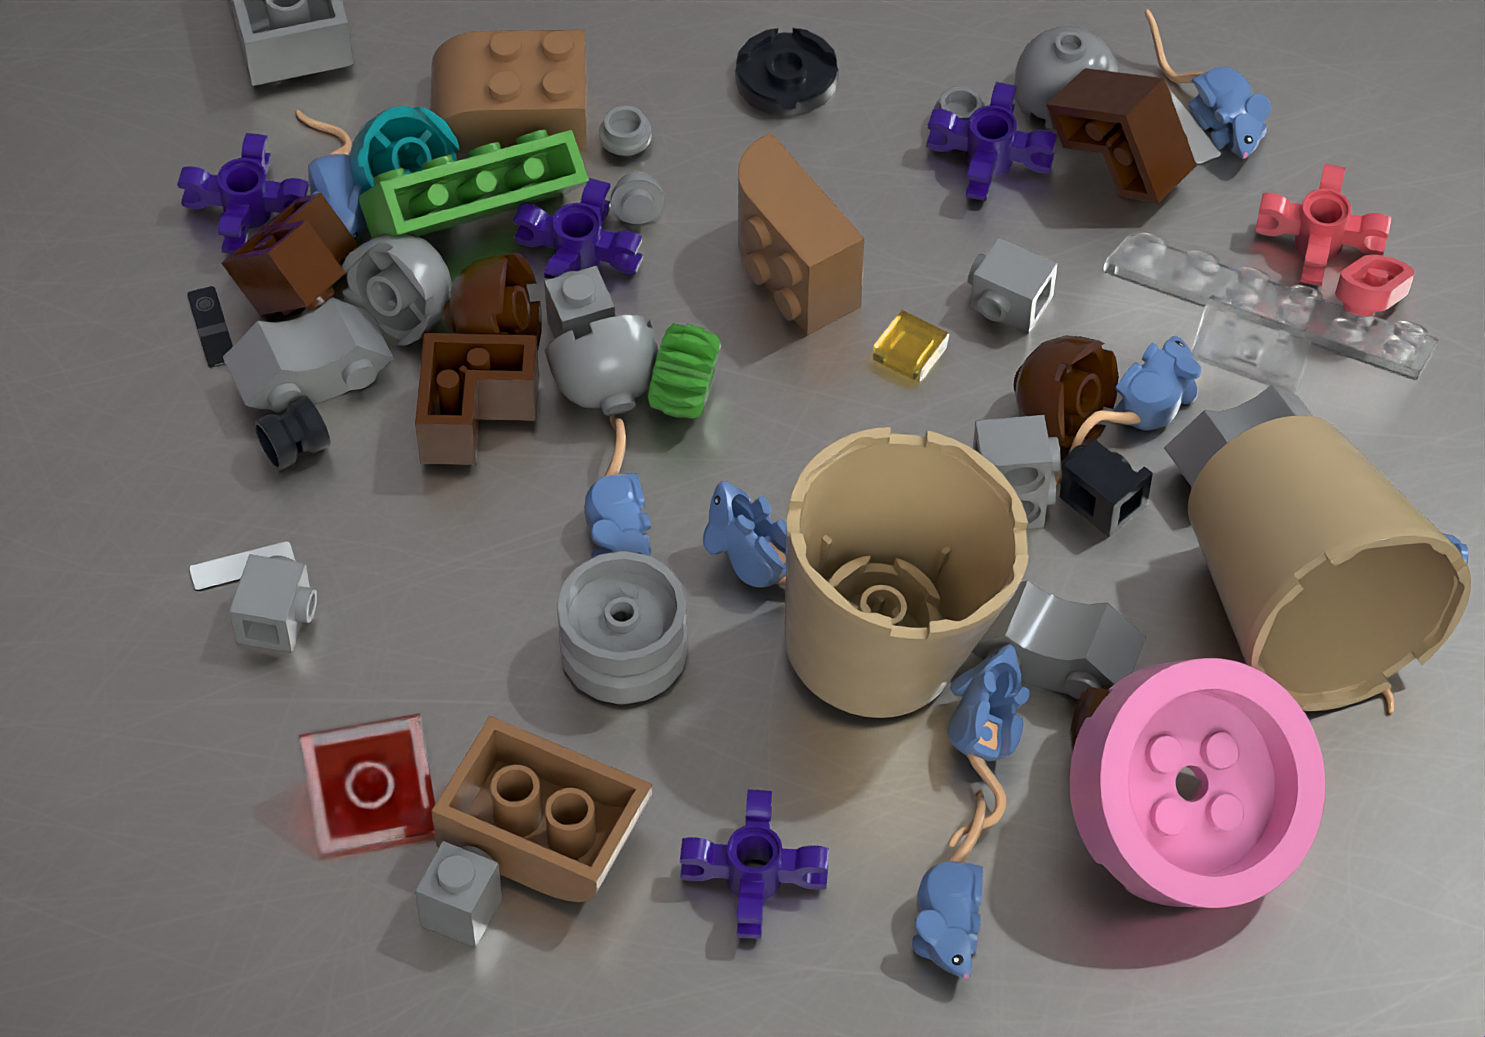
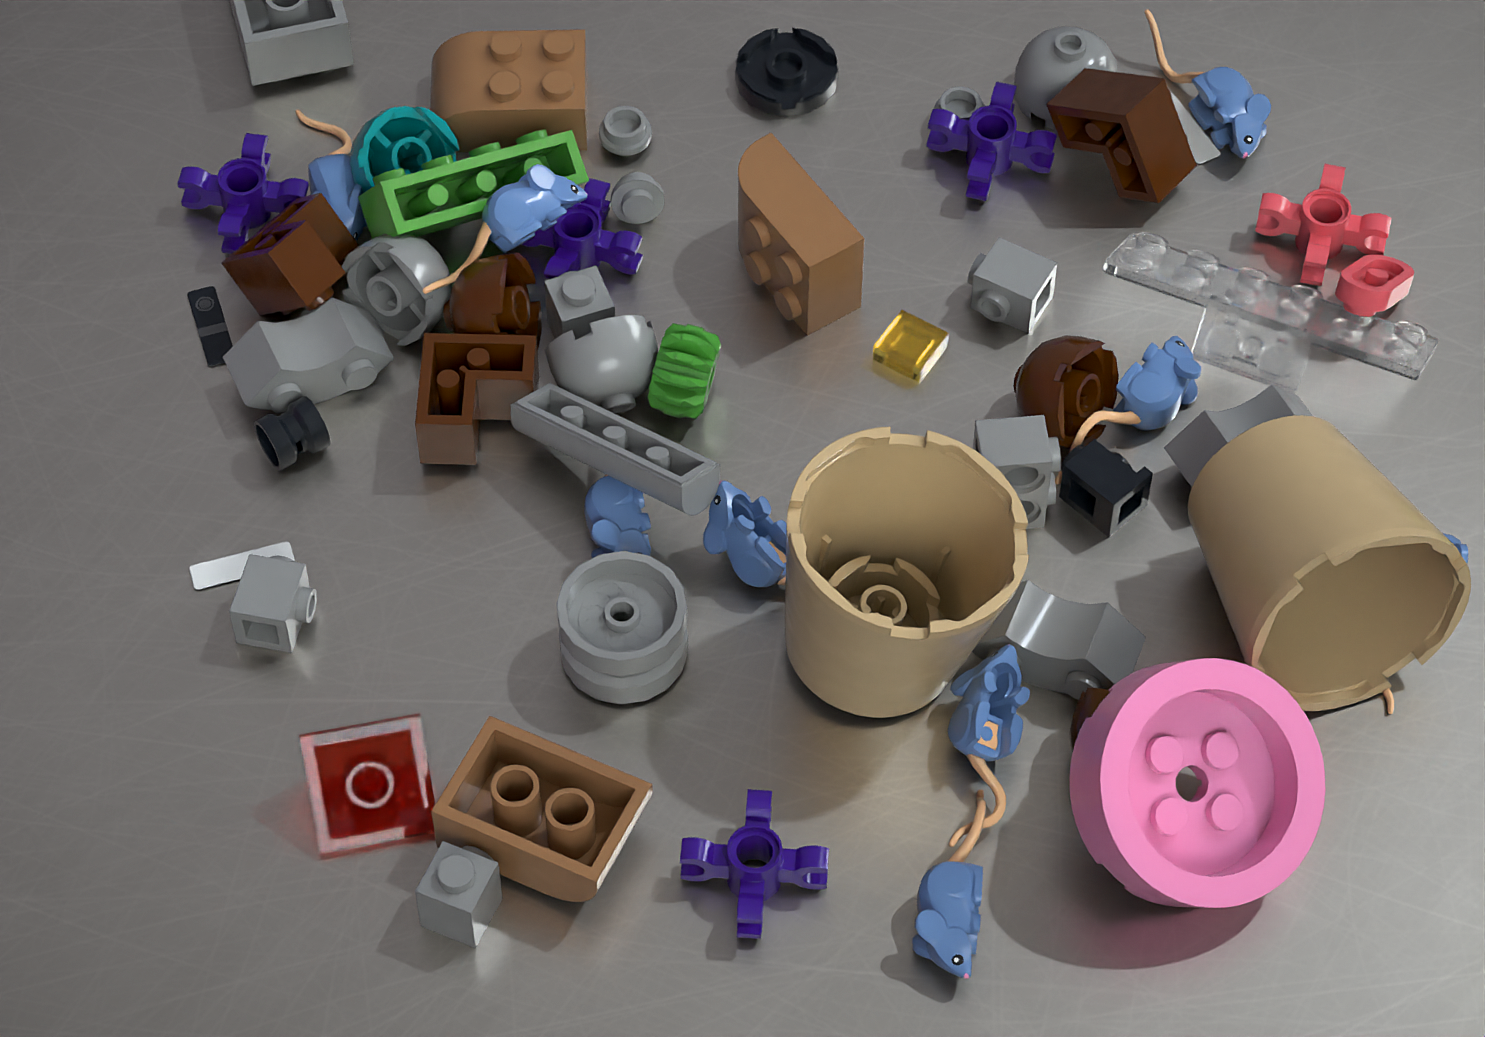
none -> medium blue animal [423,164,587,294]
none -> light grey brick [511,383,720,516]

